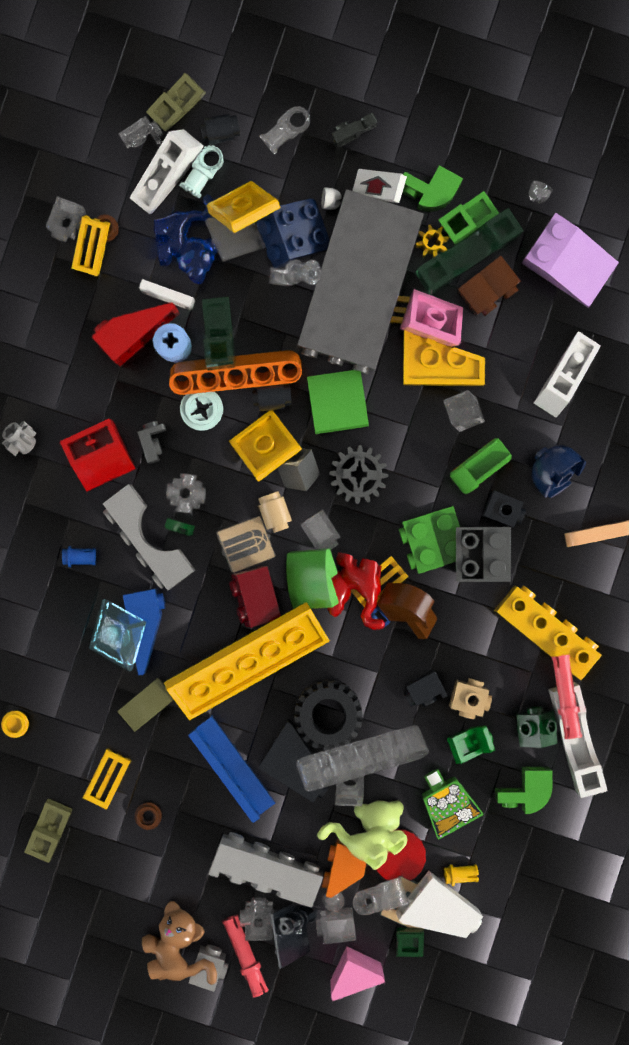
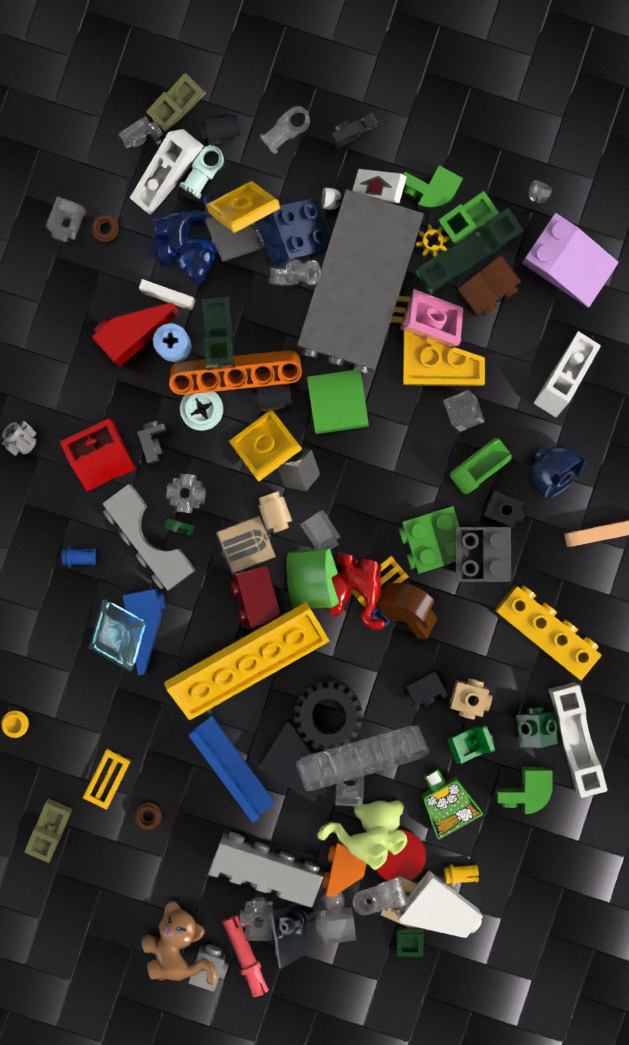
yellow tile [72,215,110,276] -> none
olive slope [117,677,174,732] -> none
dark grey gear [329,445,388,504] -> none
bright pink slope [330,946,385,1001] -> none
coral pin [552,655,582,739] -> none

